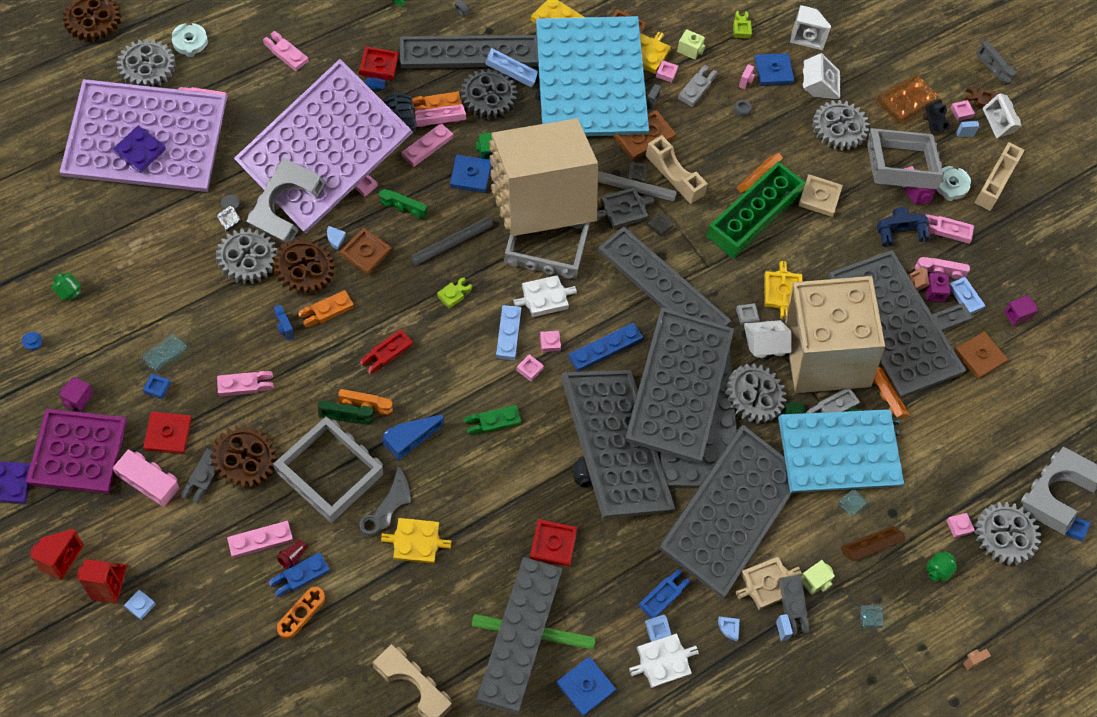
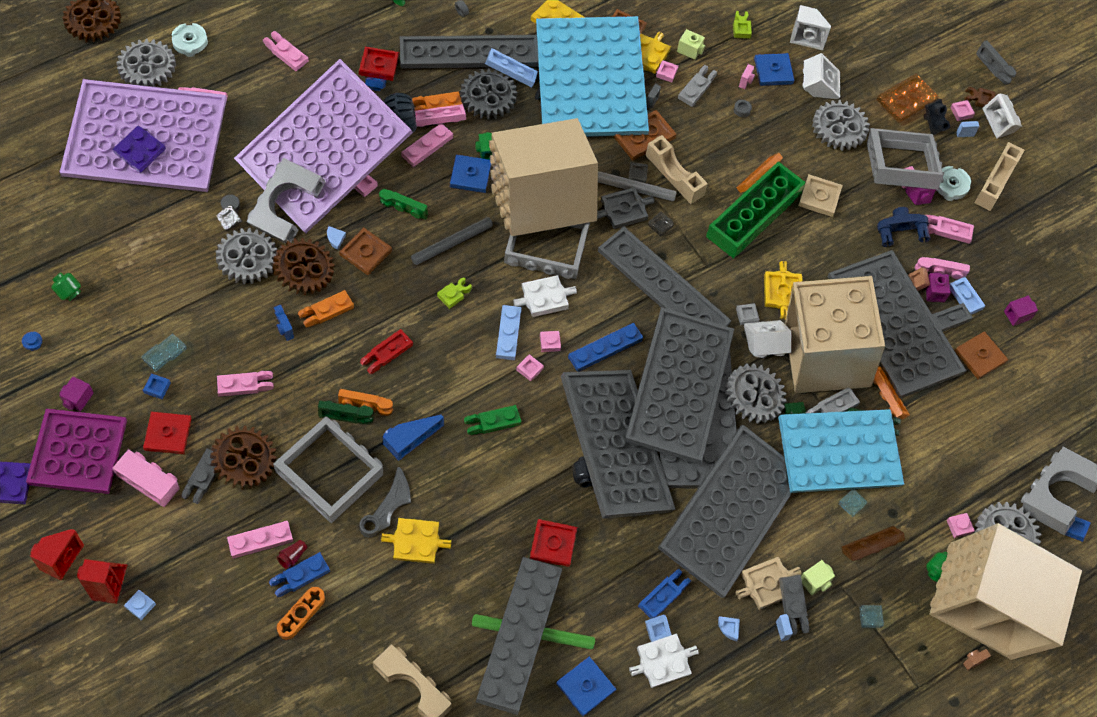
none -> tan piece [929,523,1082,660]

